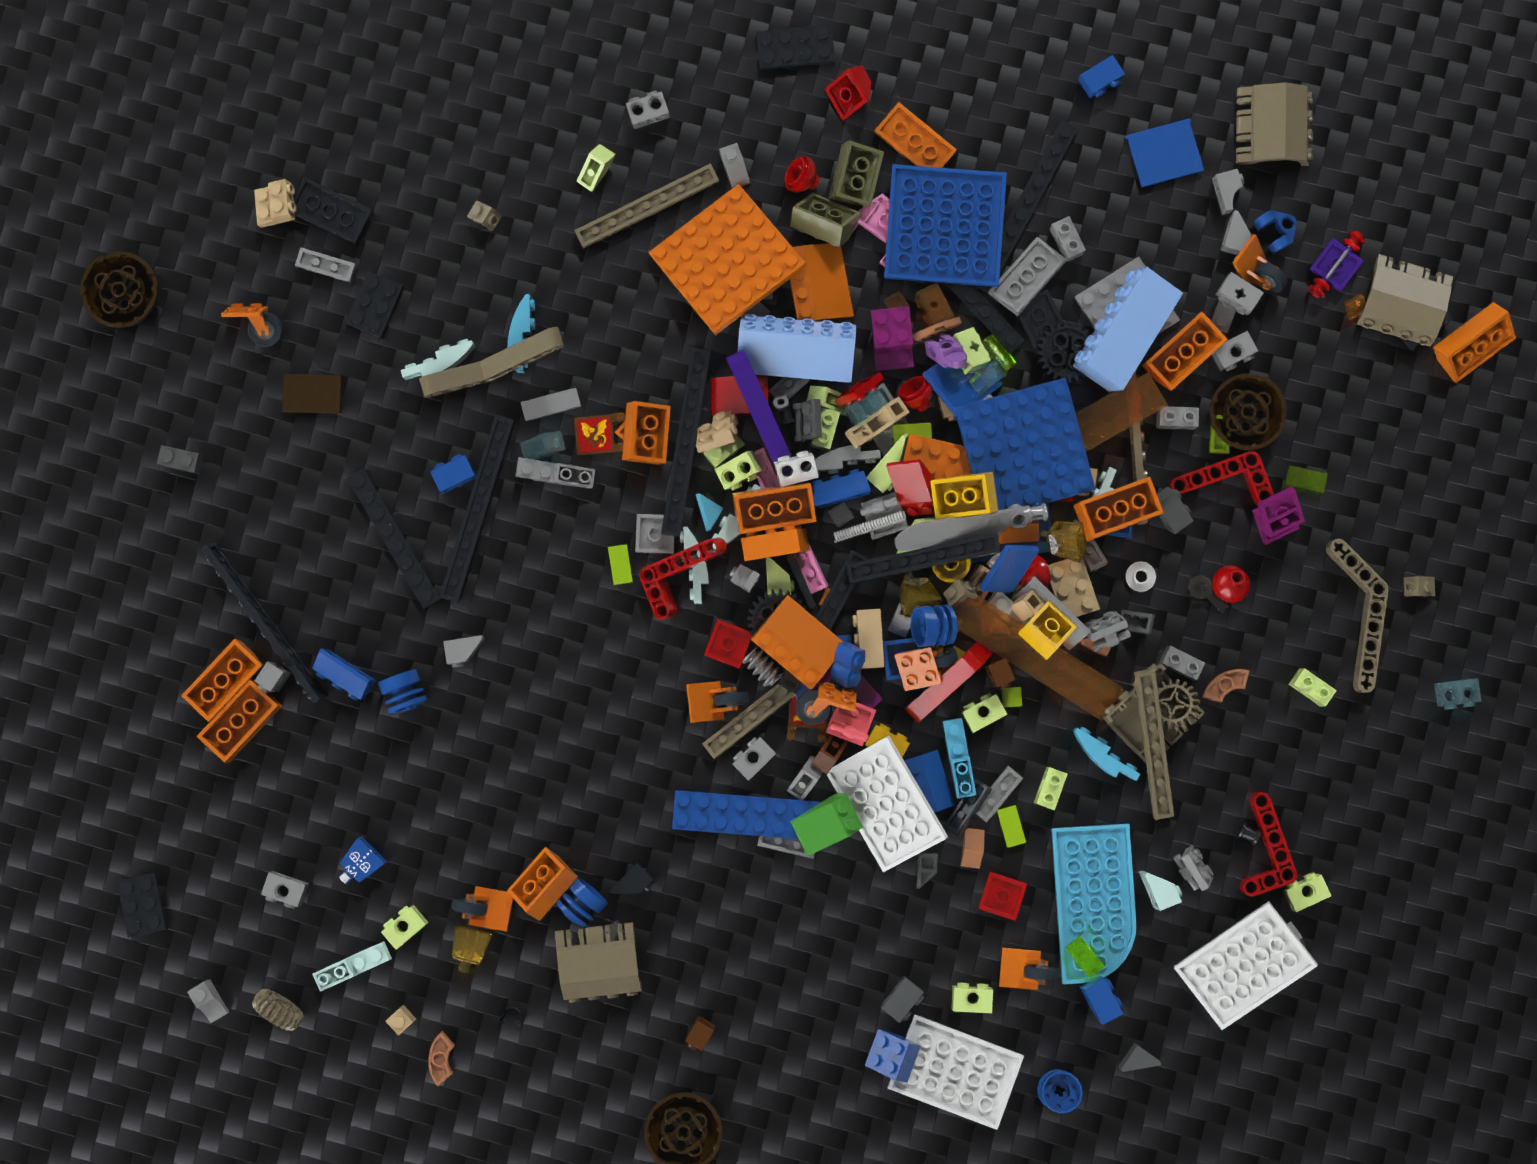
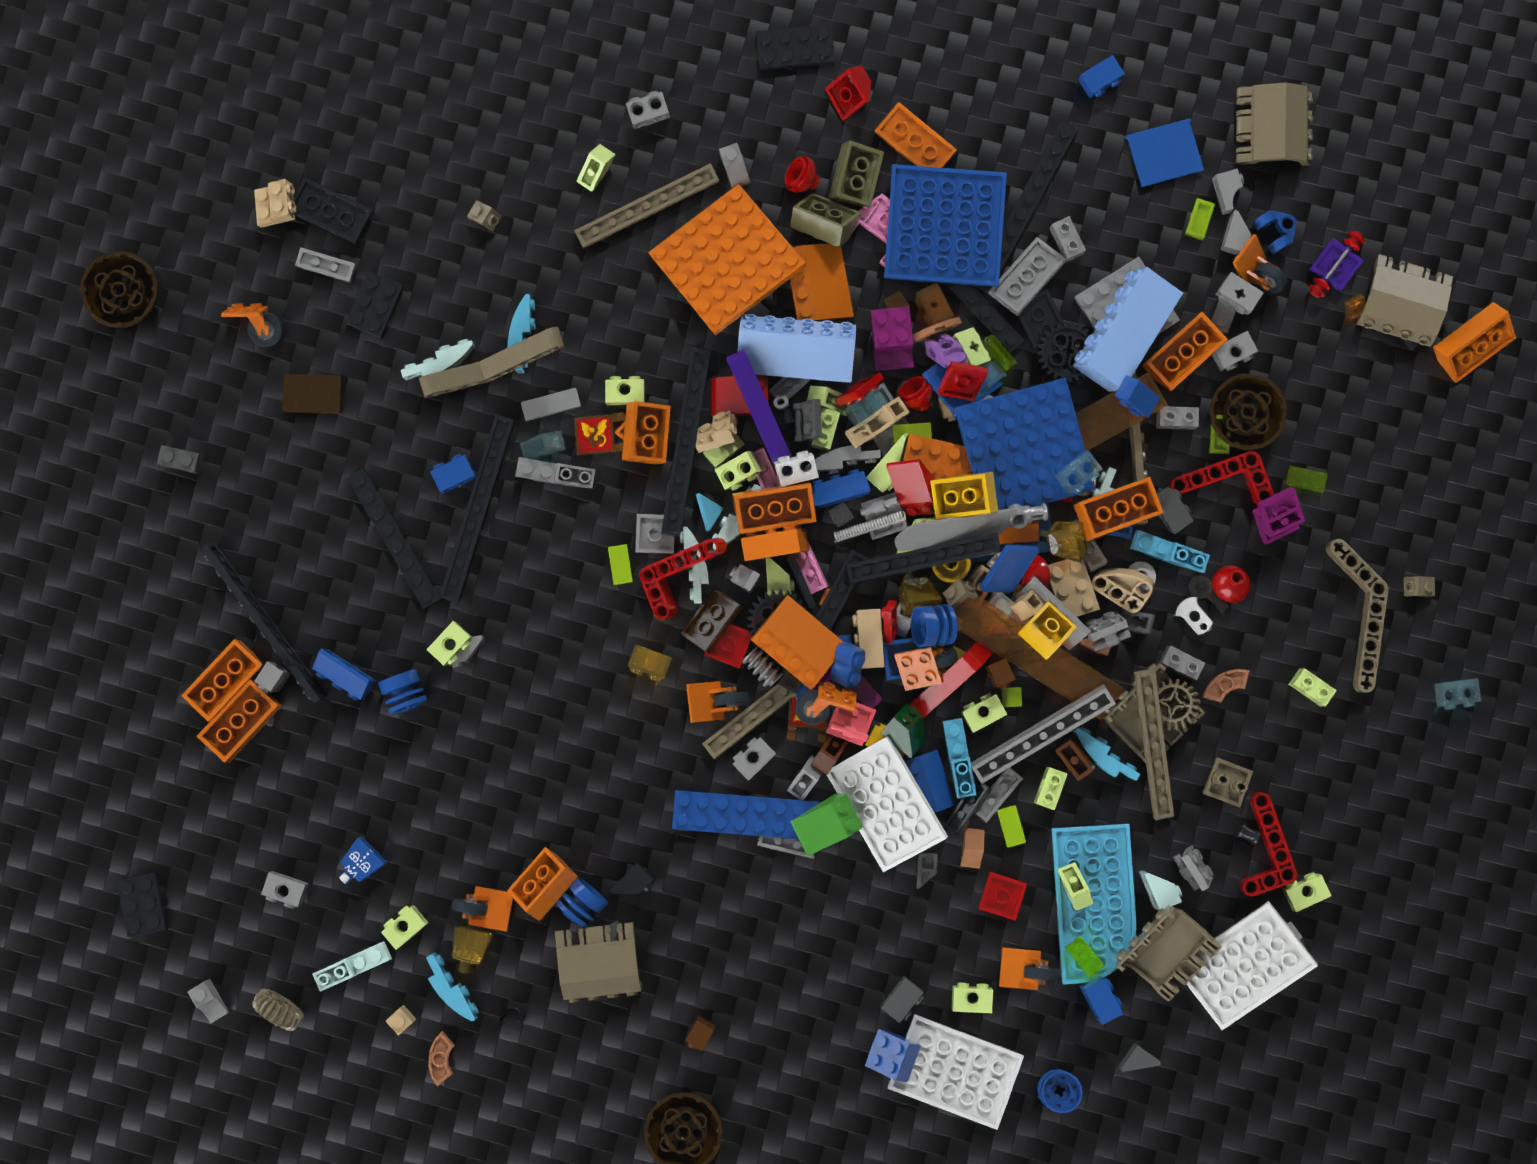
none -> medium azure slope [426,952,479,1021]
none -> yellowish green brick [427,621,473,666]
none -> yellowish green brick [605,376,645,405]
none -> clear yellow brick [628,644,673,682]
none -> dark brown tile [680,587,743,654]
none -> red plate [881,600,898,643]
none -> dark green slope [881,703,926,758]
none -> red plate [937,361,988,401]
none -> light grey brick [971,684,1116,783]
none -> clear light blue brick [1054,451,1102,494]
none -> reddish brown brick [1055,734,1095,781]
none -> yellowish green slope [1057,862,1093,911]
none -> tan beam [1092,568,1154,613]
none -> blue brick [1114,376,1160,418]
none -> dark tan hinge [1116,905,1222,1002]
none -> medium azure slope [1130,530,1210,573]
none -> white piece [1176,597,1213,635]
none -> lime tile [1185,198,1215,241]
none -> dark tan plate [1202,757,1253,807]

